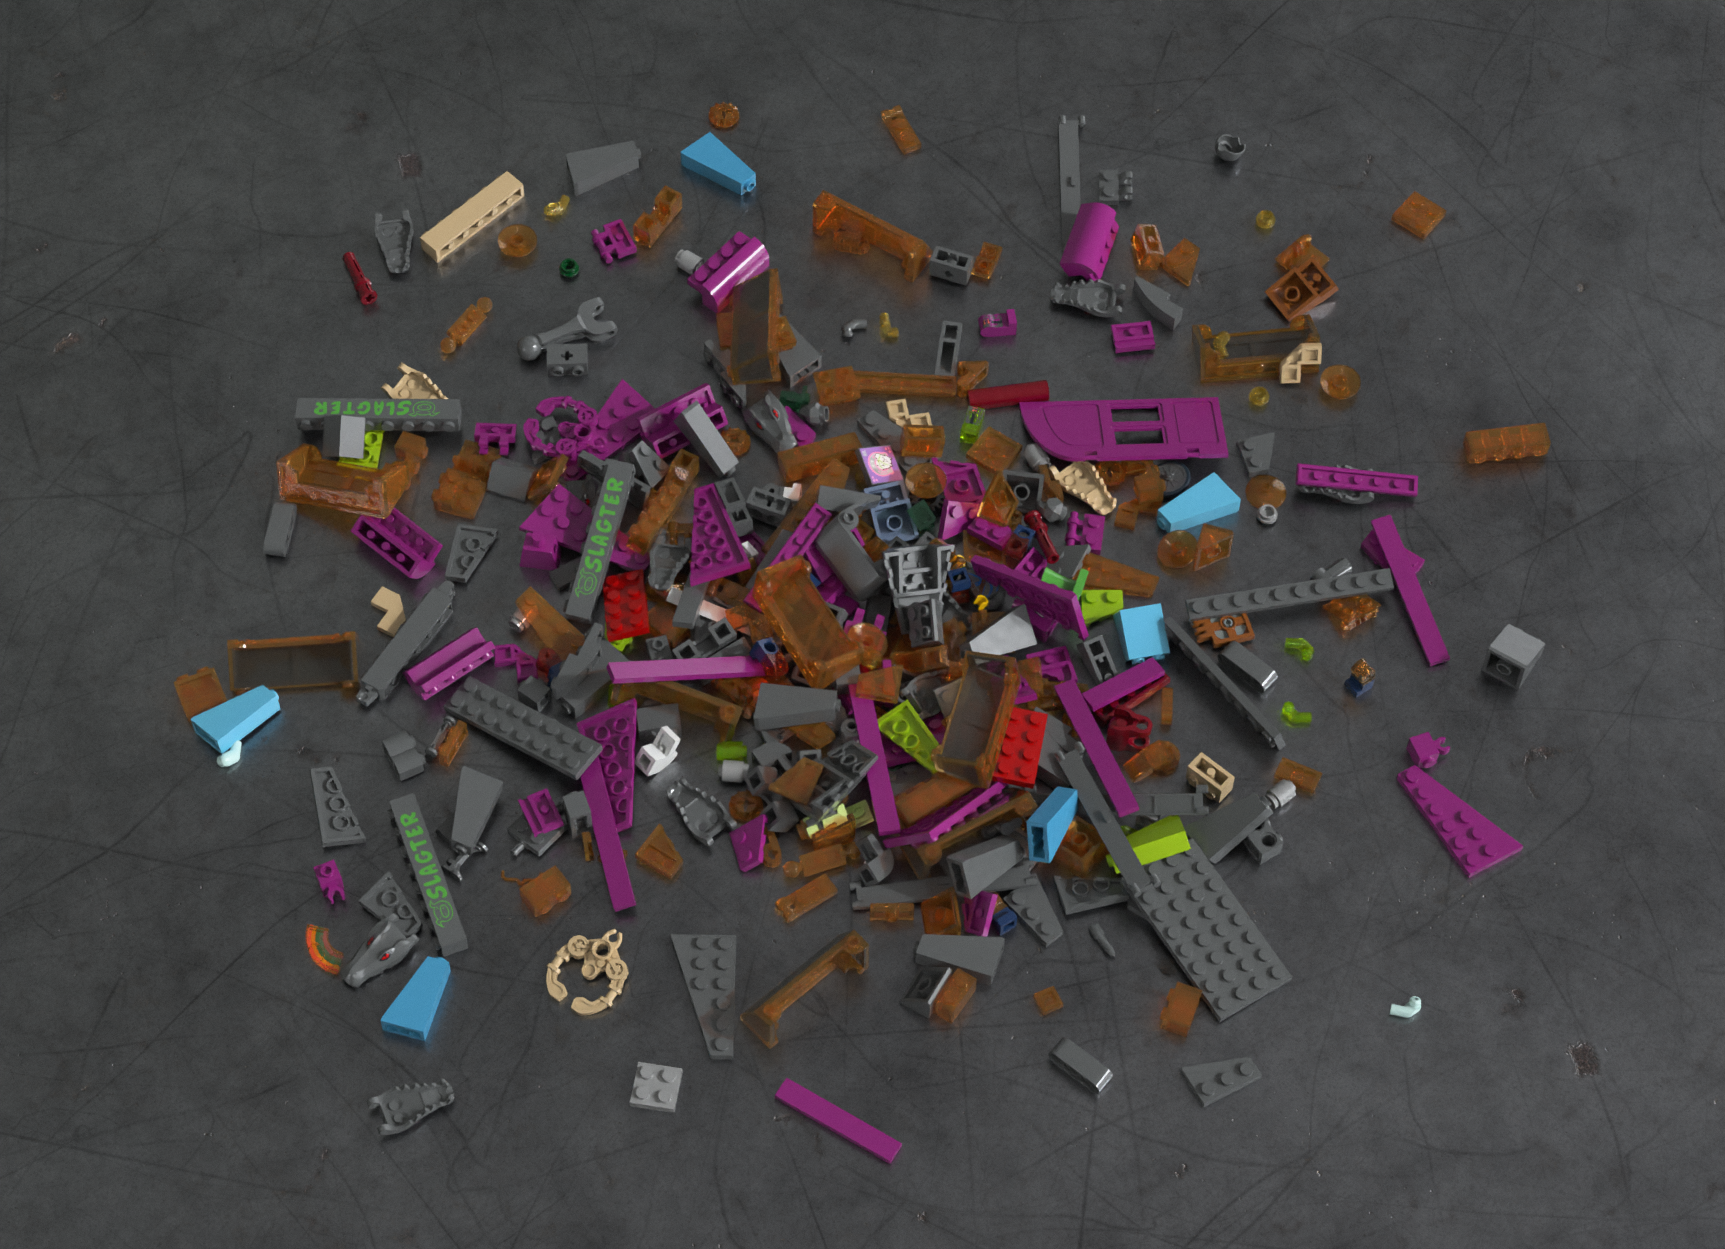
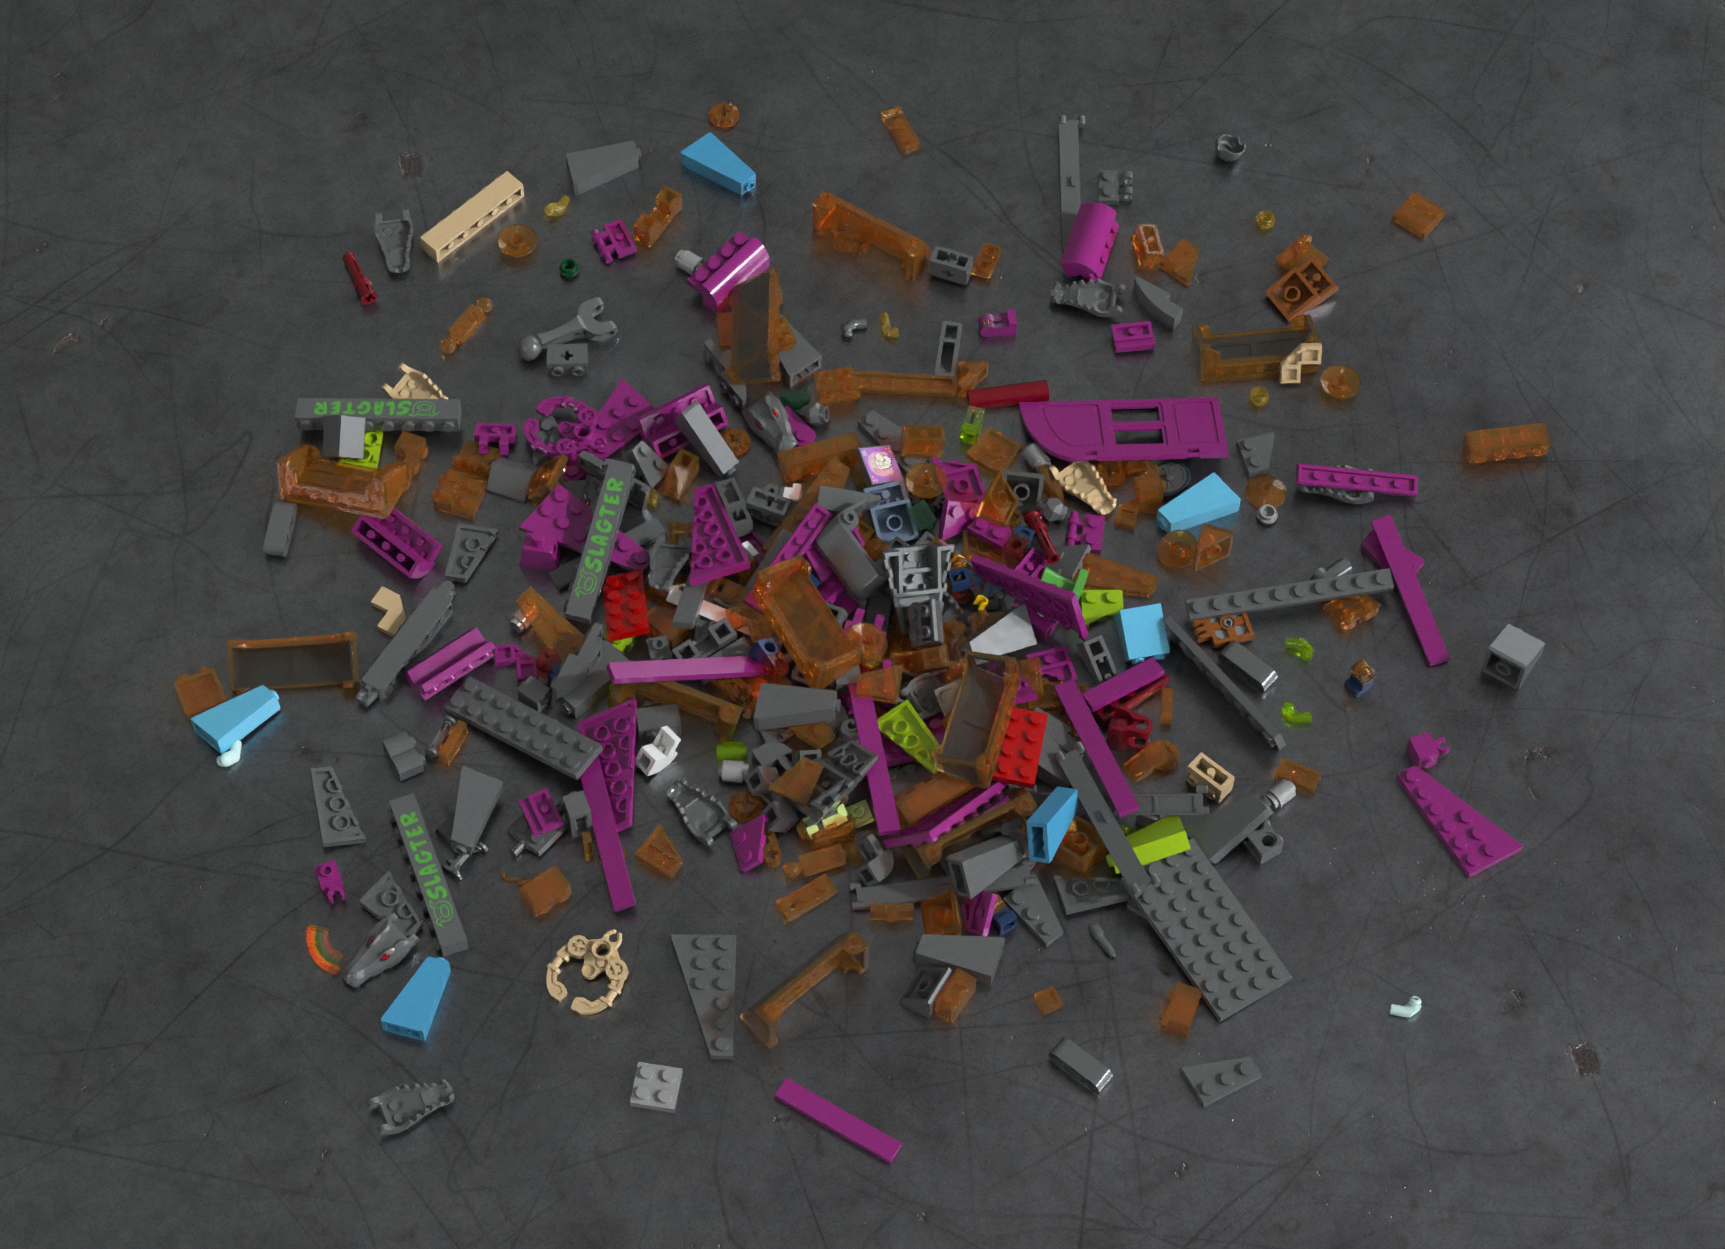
clear orange brick [626,480,687,556] -> none
tan tile [885,399,933,435] -> none
clear yellow arm [1213,331,1230,359] -> none

